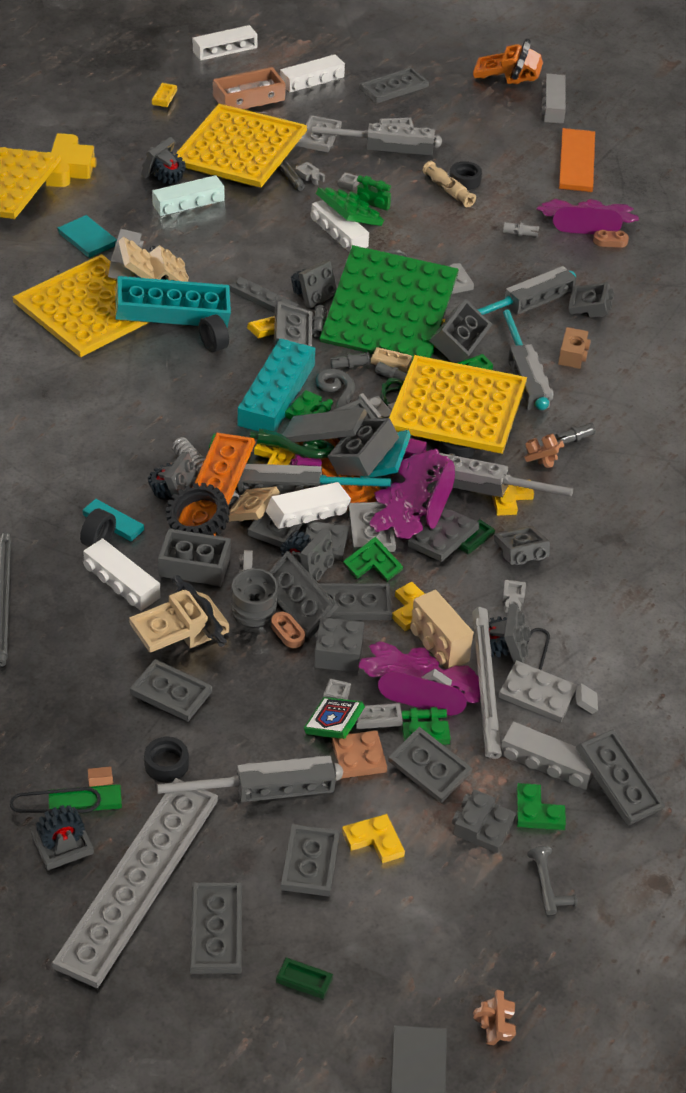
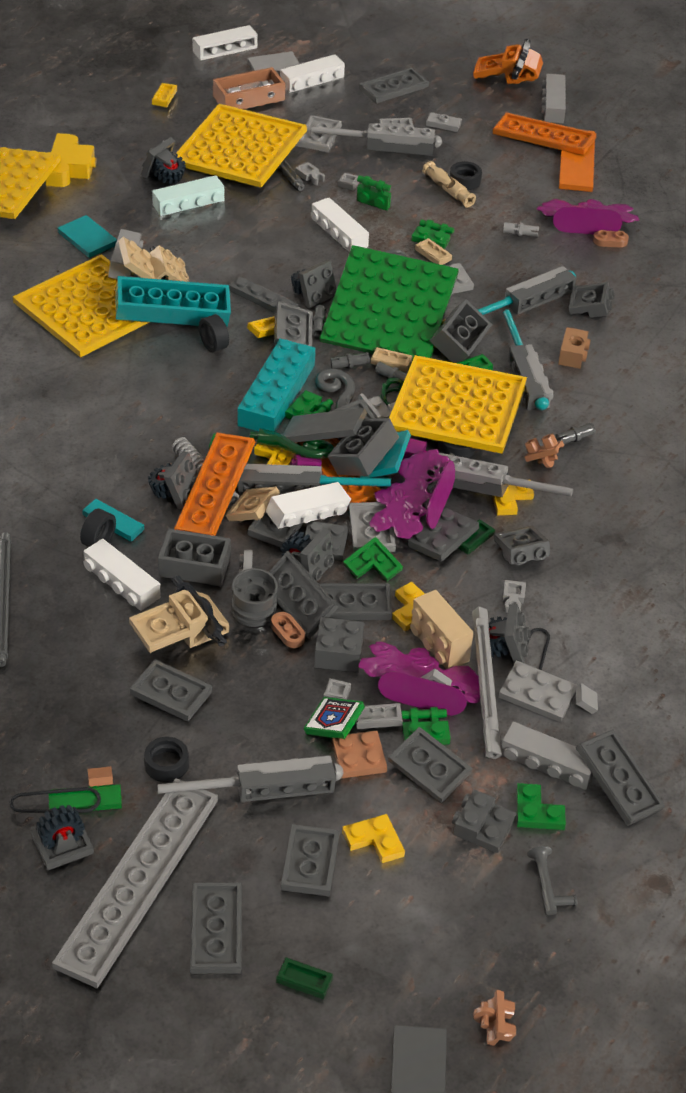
black tyre [166,483,230,536] -> none
green plate [315,187,384,226] -> none
none -> light grey tile [248,51,300,76]
none -> green plate [411,219,454,249]
none -> tan plate [415,238,452,265]
none -> light grey plate [426,113,462,132]
none -> orange tile [493,113,596,155]

